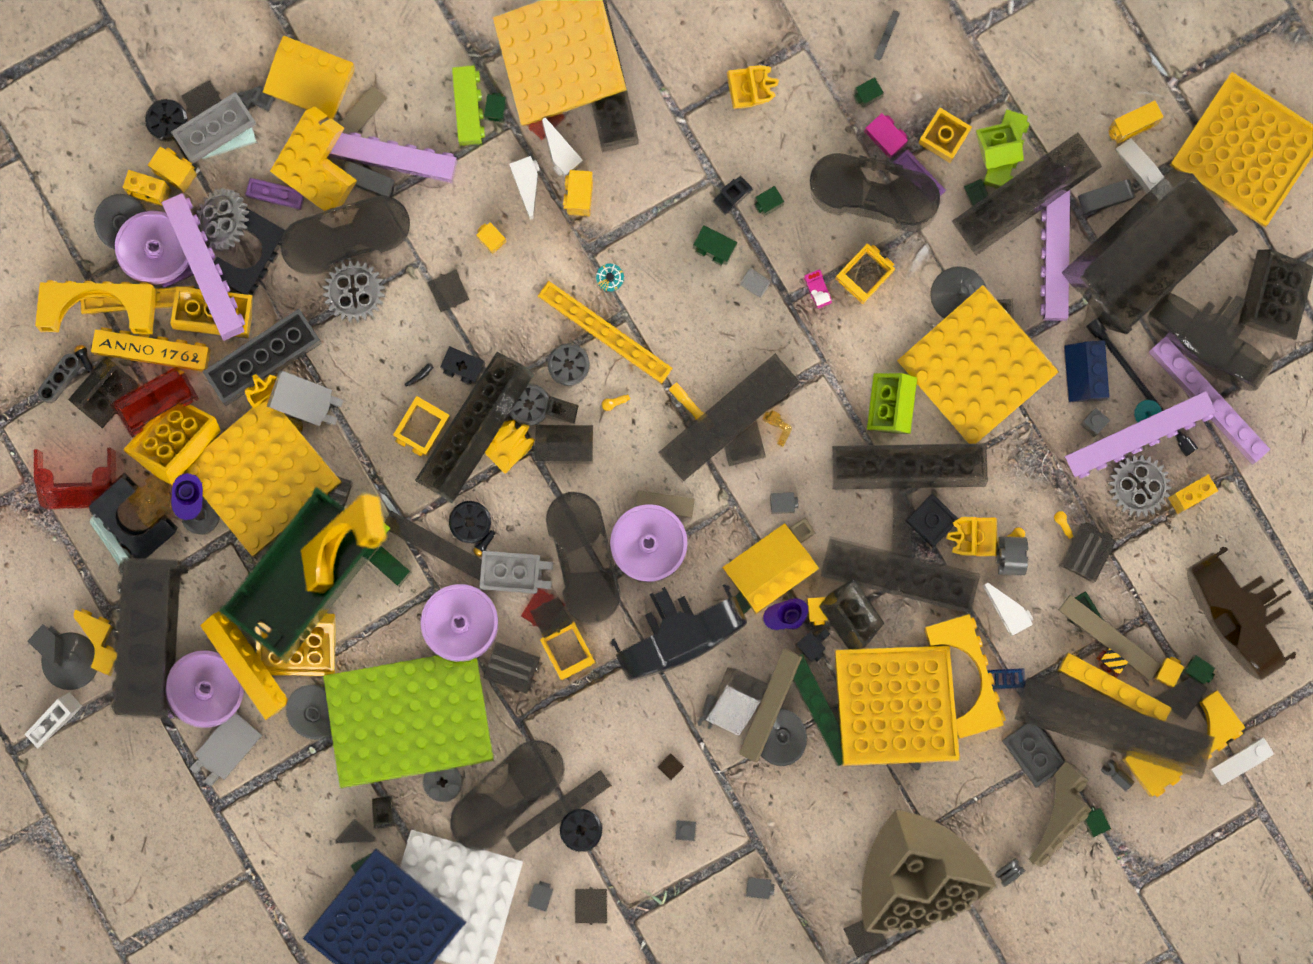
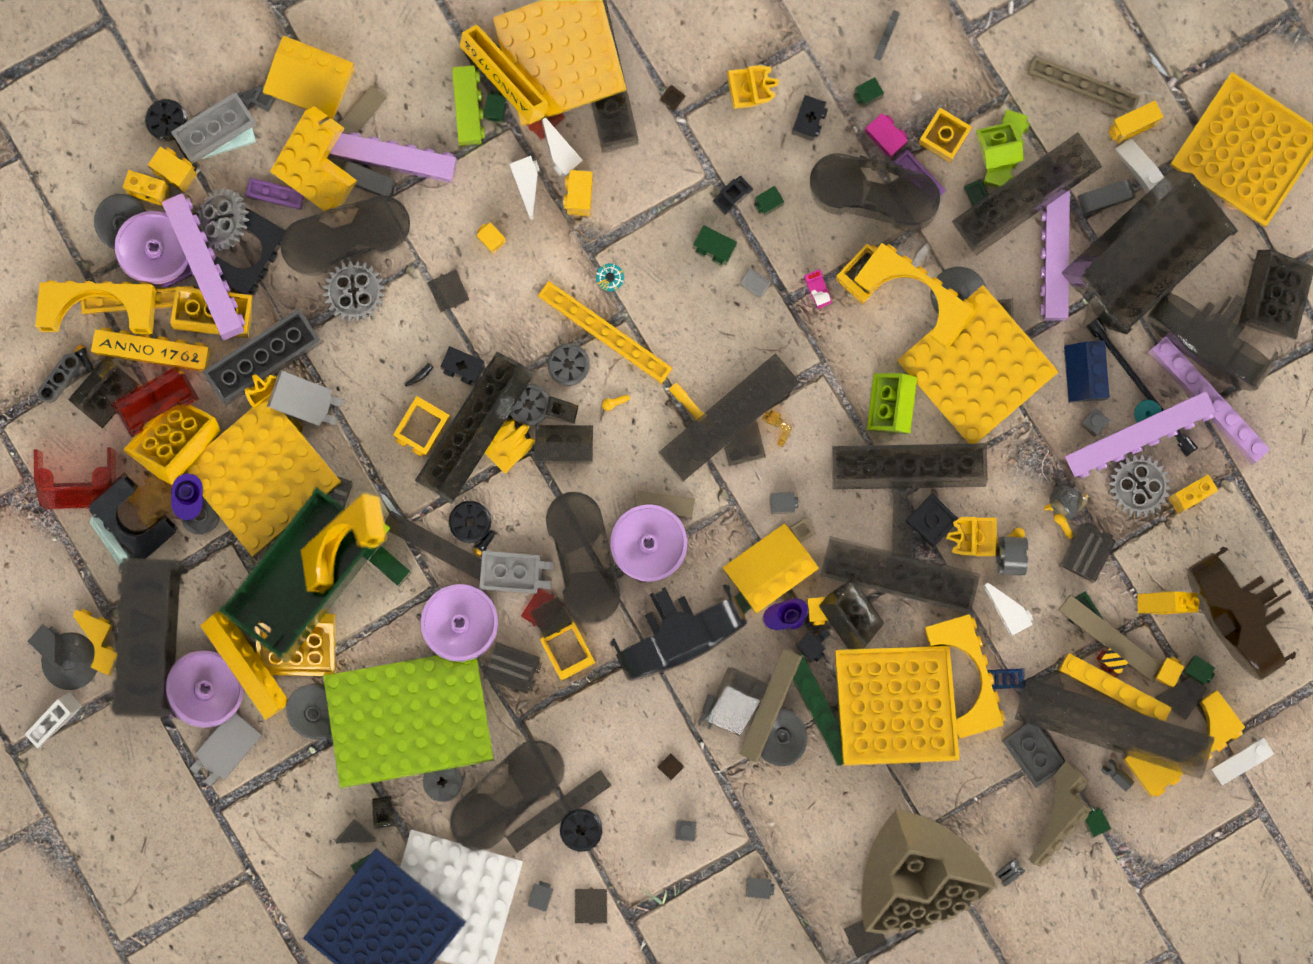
clear smoke piece [181,80,222,118] -> none
none -> yellow brick [459,25,548,124]
none -> dark brown plate [659,85,686,112]
none -> black brick [792,95,828,141]
none -> yellow arch [854,243,975,349]
none -> dark tan tile [1027,56,1141,113]
none -> dark grey hair [1043,485,1088,520]
none -> yellow window [1137,591,1199,615]

